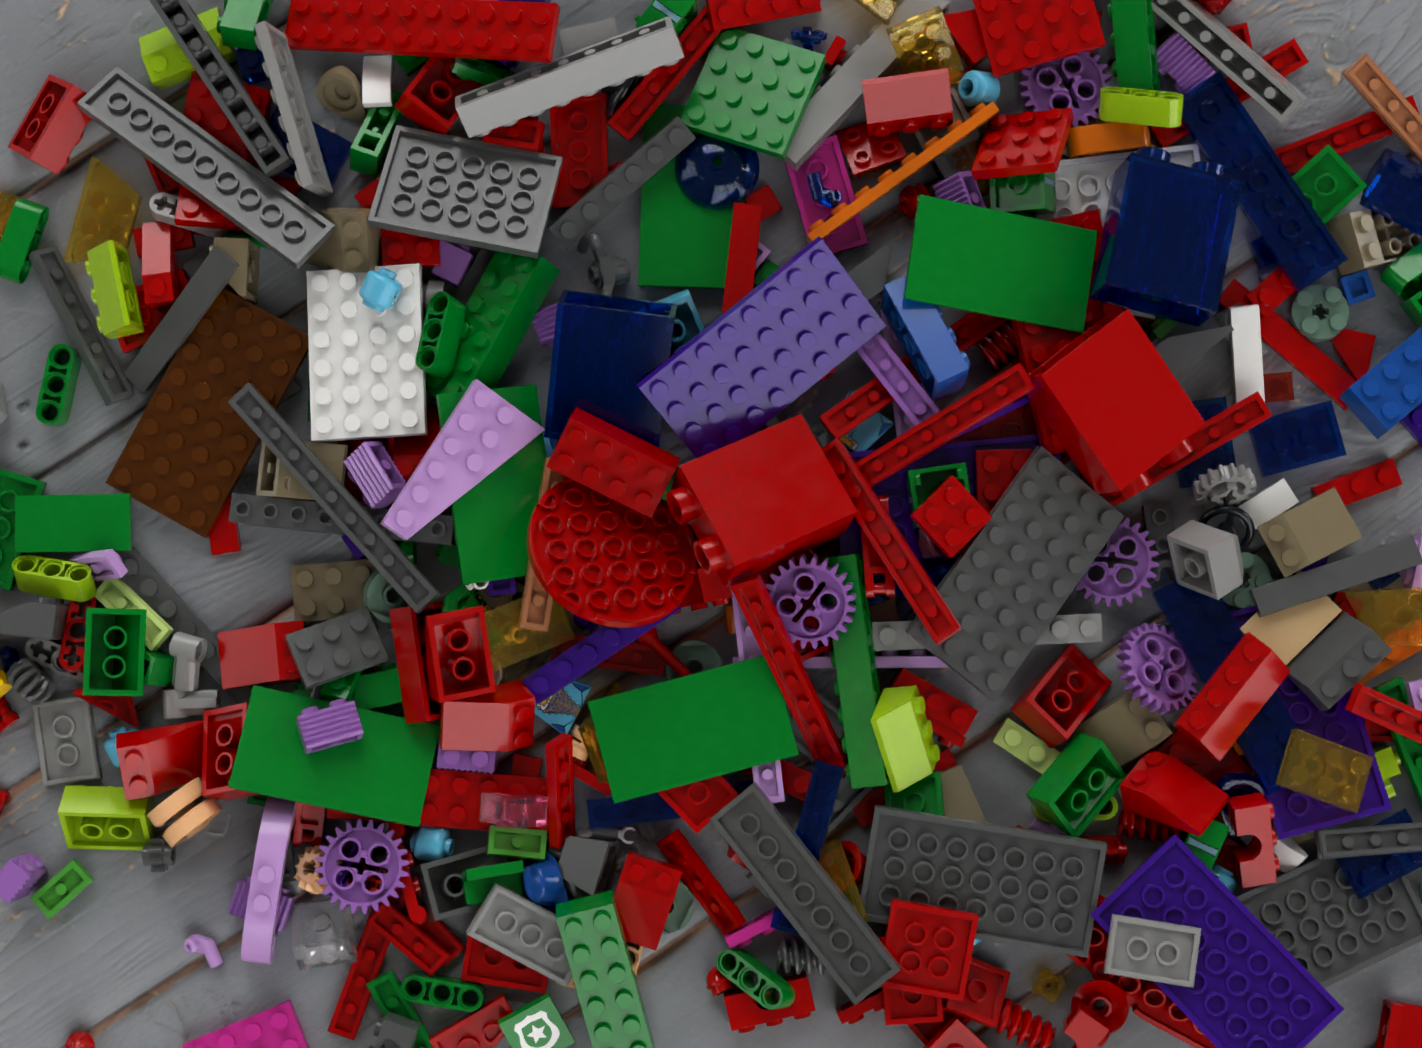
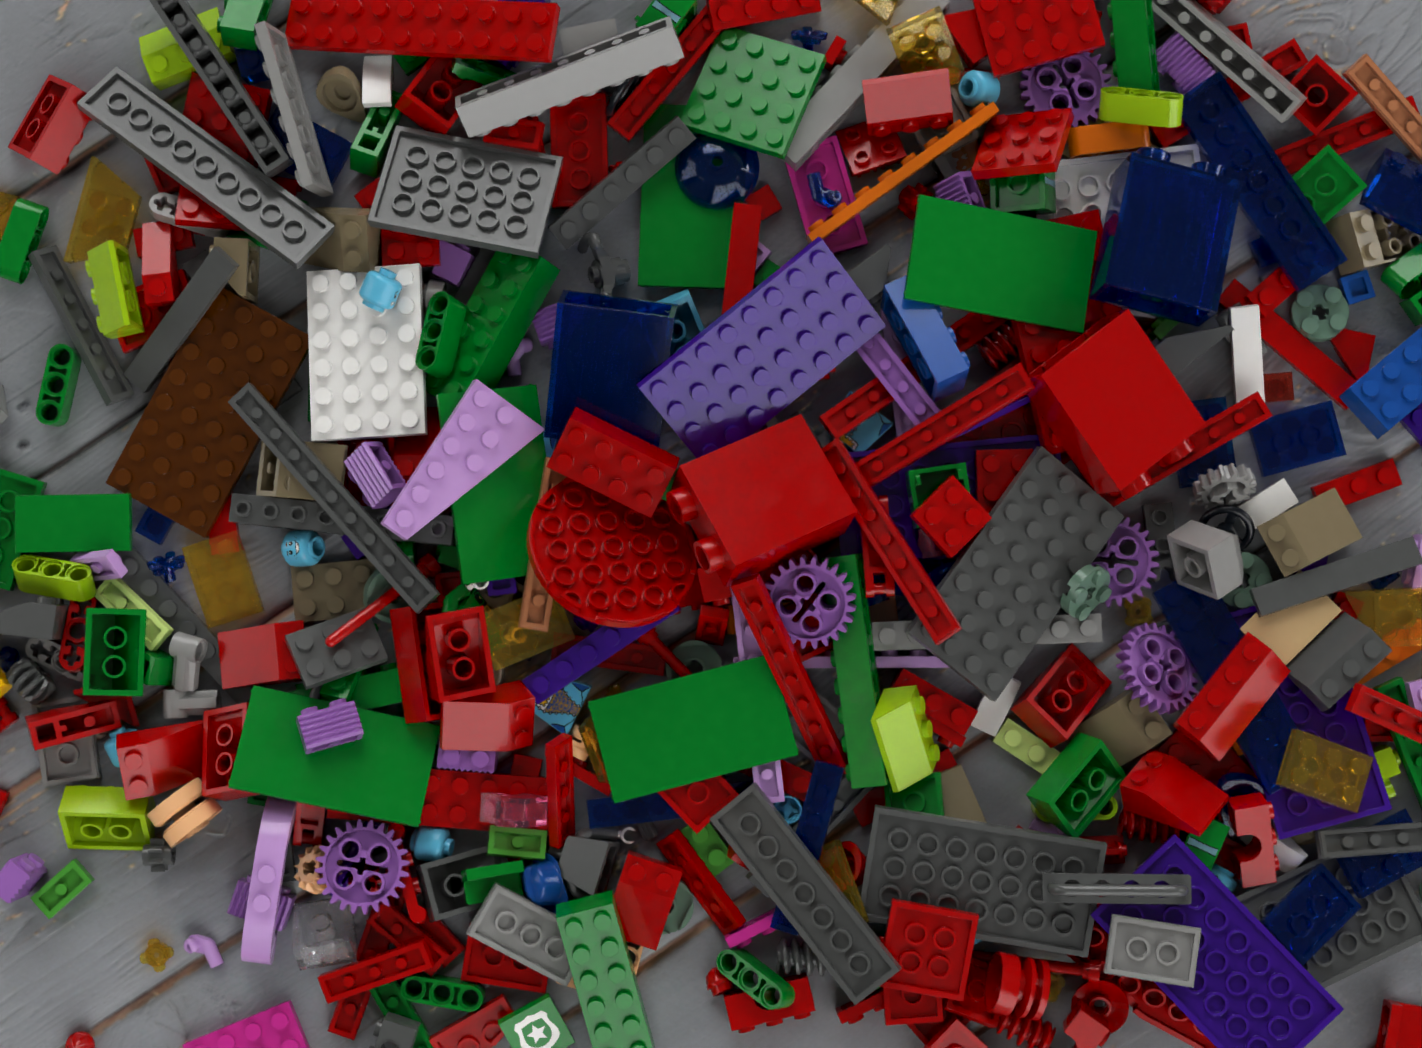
none -> red slope [24,699,122,751]
none -> clear blue plate [135,507,175,545]
none -> clear yellow plate [140,938,174,972]
none -> clear blue plant [147,551,185,583]
none -> clear yellow plate [182,530,265,629]
none -> medium azure head [281,530,325,567]
none -> red plate [317,938,435,1004]
none -> red piece [325,553,442,647]
none -> red plate [435,571,461,602]
none -> lavender arm [507,337,533,377]
none -> bright green plate [680,822,734,877]
none -> red plate [695,605,730,646]
none -> medium azure wheel [773,794,802,824]
none -> white slope [971,678,1021,737]
none -> red piece [972,950,1101,984]
none -> red wheel [984,951,1051,1021]
none -> dark grey piece [1042,873,1192,905]
none -> sand green plate [1060,564,1112,621]
none -> clear yellow plate [1123,597,1153,627]
none -> clear blue plate [1260,863,1362,966]
none -> red slope [1290,54,1359,136]

